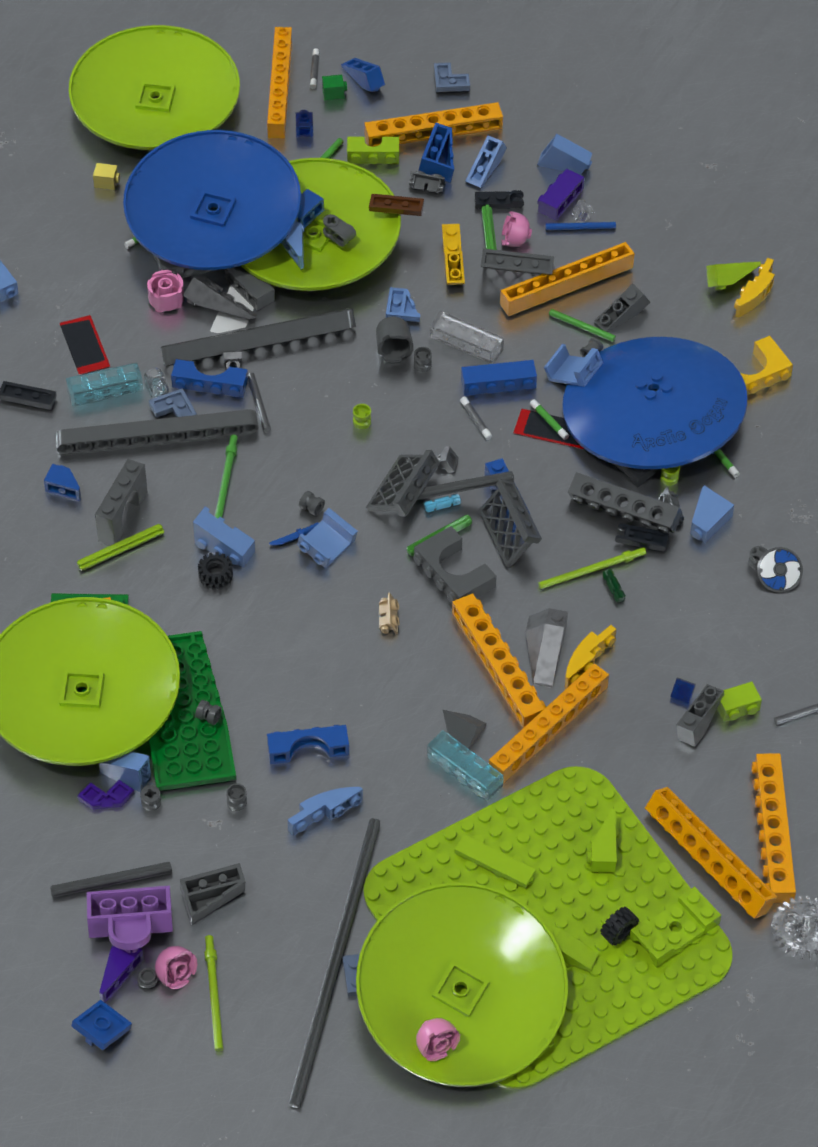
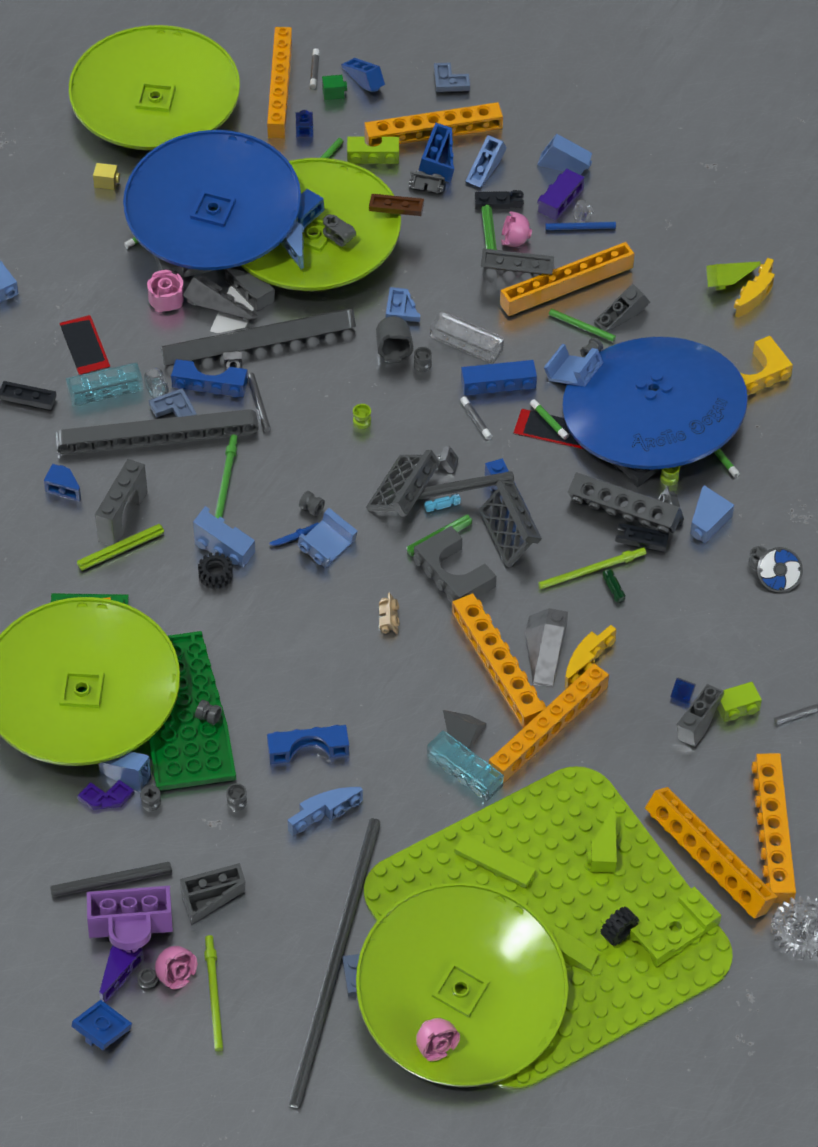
yellow slope [442,224,465,285] -> none

